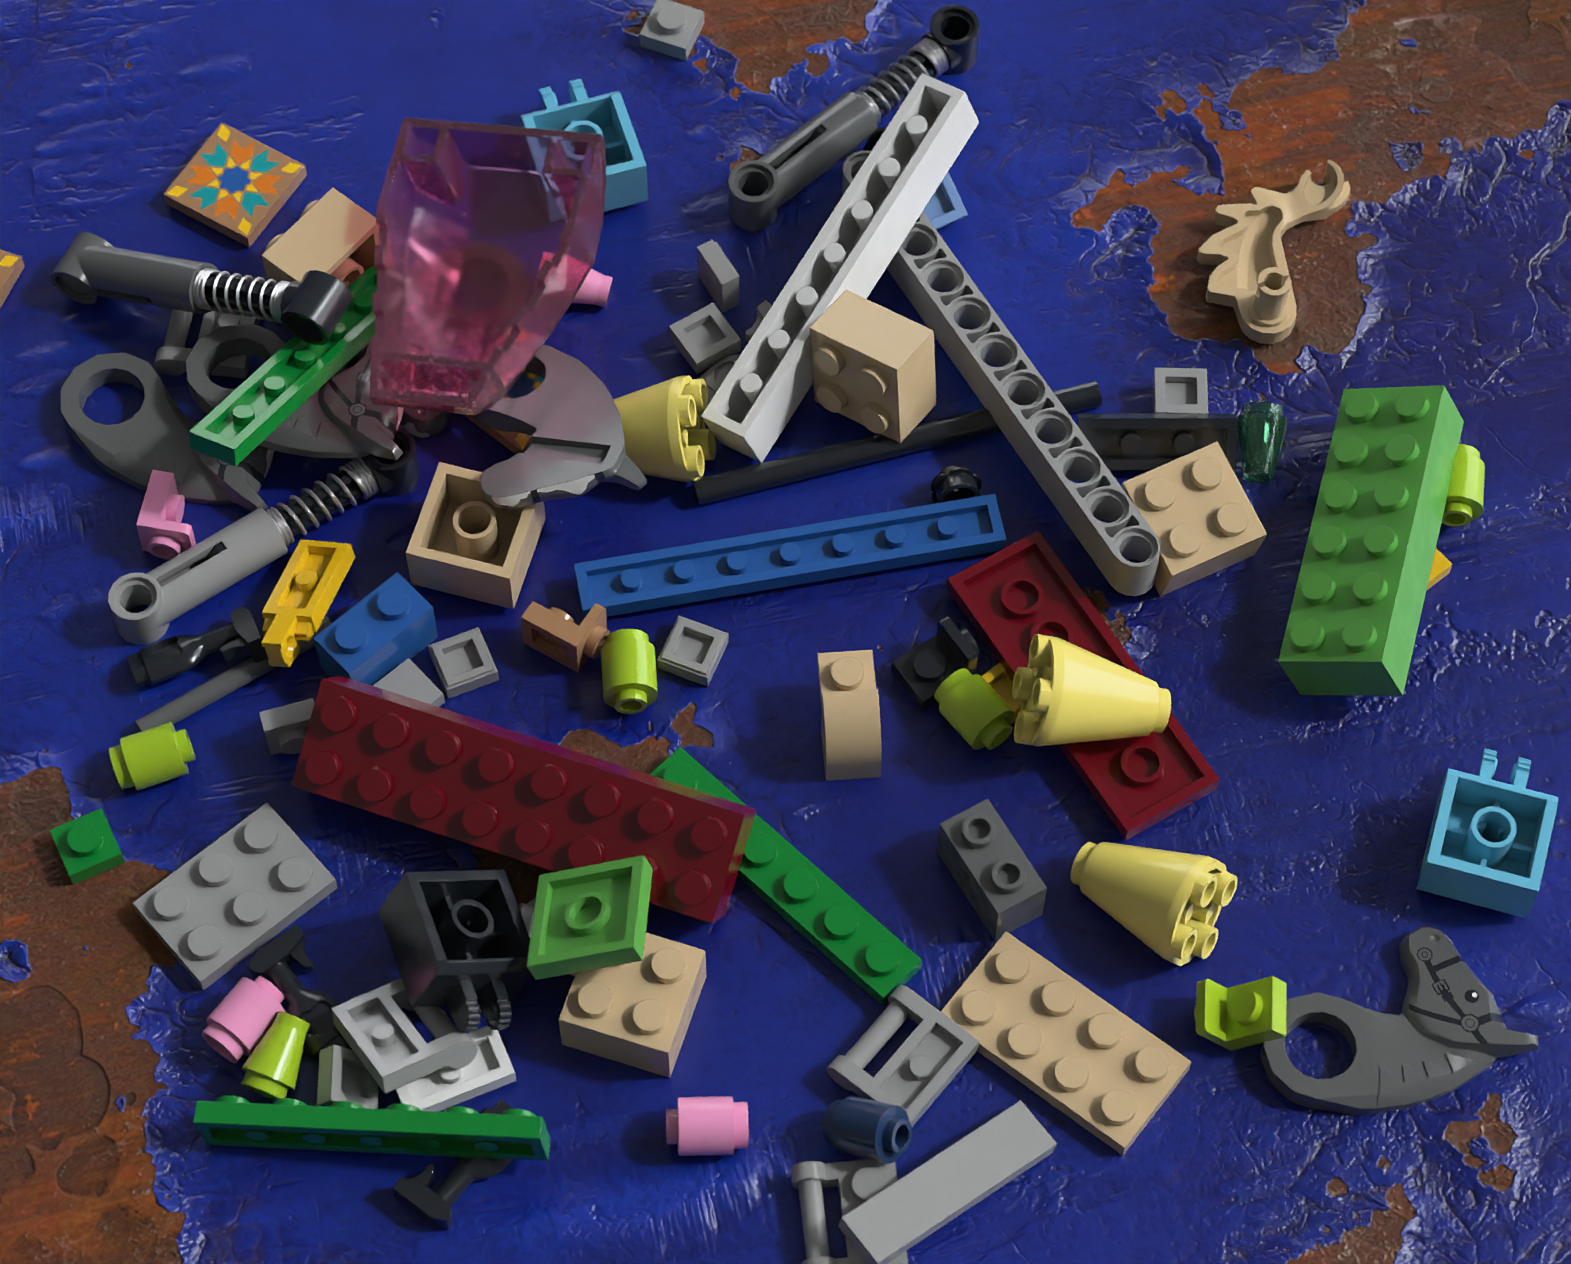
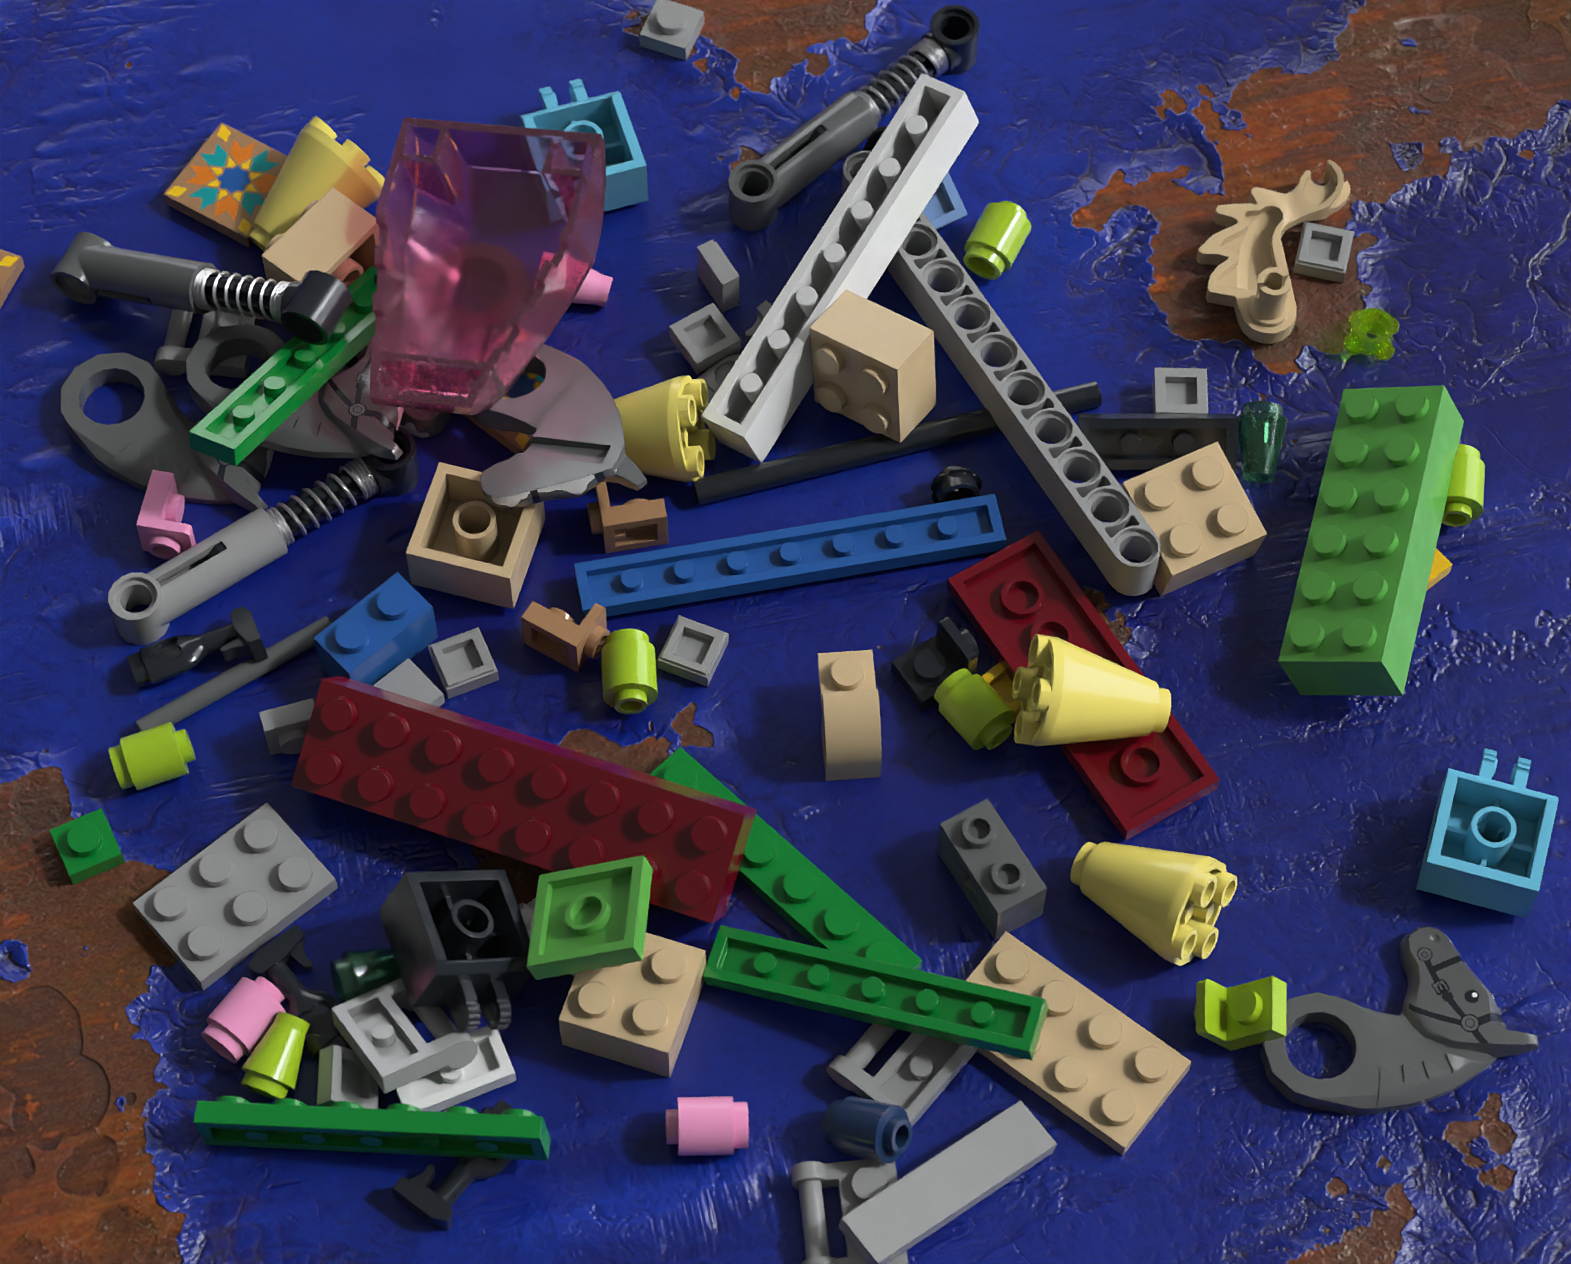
yellow hinge [261,539,355,667] -> none
none -> light yellow cone [248,116,390,252]
none -> cone [330,947,401,1004]
none -> medium nougat bracket [587,482,669,554]
none -> green plate [703,925,1048,1060]
none -> lime brick [963,201,1031,280]
none -> light grey tile [1293,221,1354,283]
none -> clear neon green plate [1343,308,1399,361]

